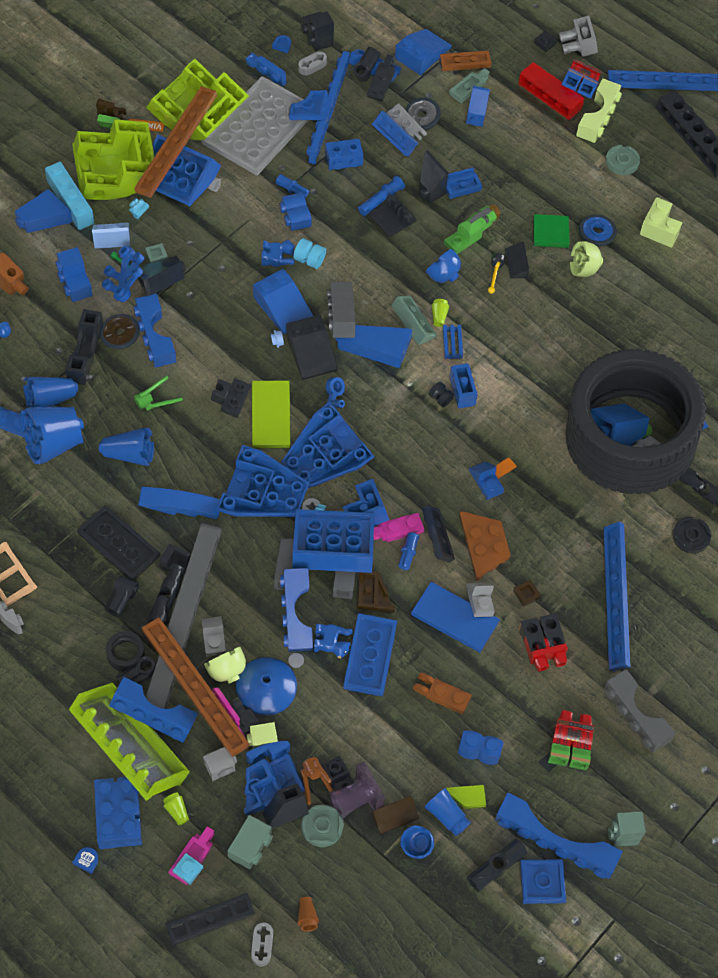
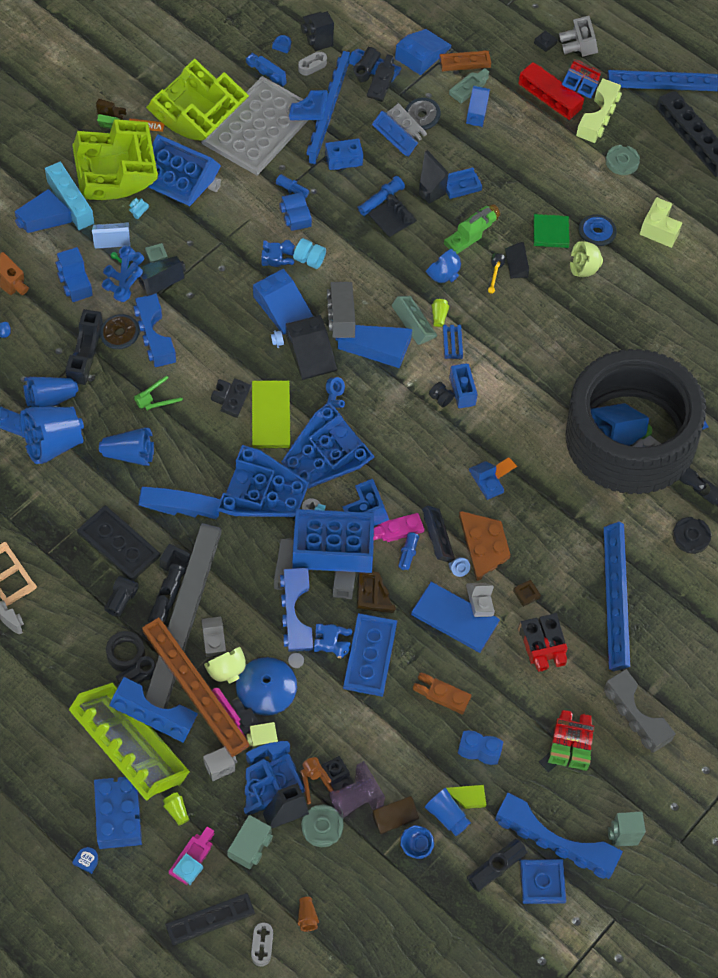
dark orange plate [134,86,217,198] -> none
none -> medium blue plate [449,557,470,577]

